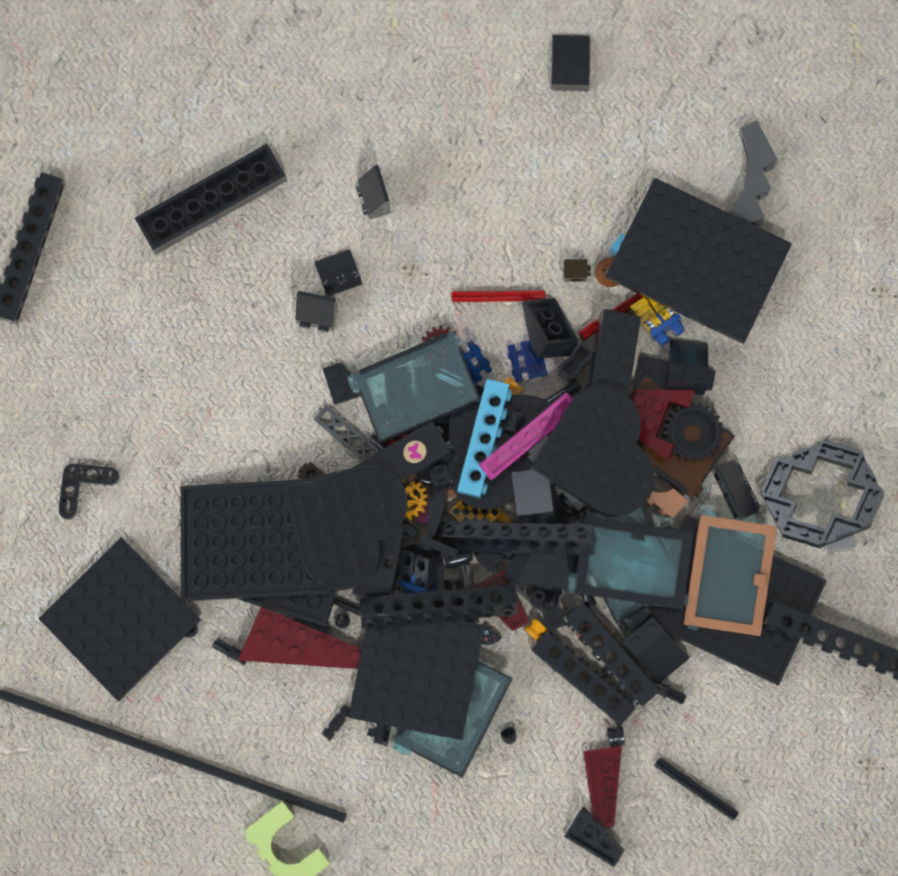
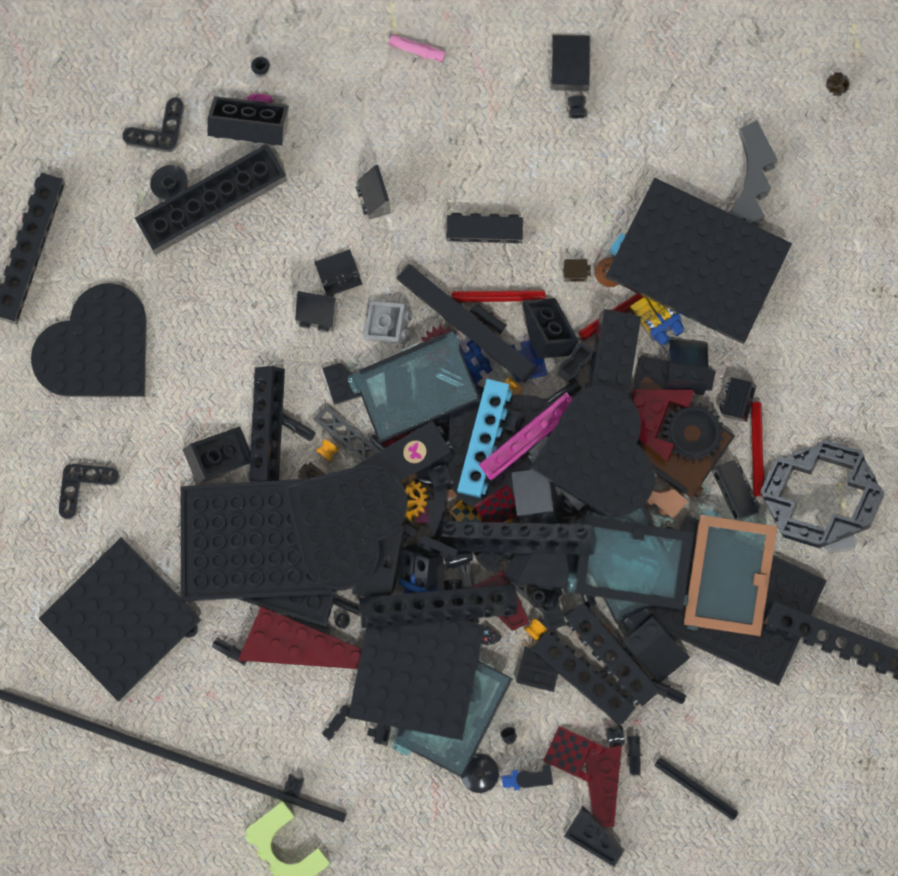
none -> black plate [31,283,147,397]
none -> black beam [123,97,184,152]
none -> black dish [150,165,188,200]
none -> black slope [182,427,250,485]
none -> black brick [207,96,289,145]
none -> dark pink tile [247,94,274,103]
none -> black brick [249,366,285,482]
none -> black cone [251,57,270,77]
none -> black axle [282,413,316,441]
none -> black wheel [284,774,305,797]
none -> light orange wheel [315,439,340,462]
none -> light grey plate [364,301,413,345]
none -> bright pink pin [389,34,446,63]
none -> black beam [396,263,537,384]
none -> black brick [446,213,523,244]
none -> black dish [461,754,499,793]
none -> black pin [470,302,507,334]
none -> dark red flag [475,485,519,523]
none -> black hips [502,765,553,791]
none -> black wing [516,646,558,692]
none -> dark red flag [543,726,606,783]
none -> black wheel [567,96,587,119]
none -> black axle [627,736,643,776]
none -> black brick [720,377,757,422]
none -> red axle [751,402,764,497]
none -> dark brown gear [826,72,850,96]

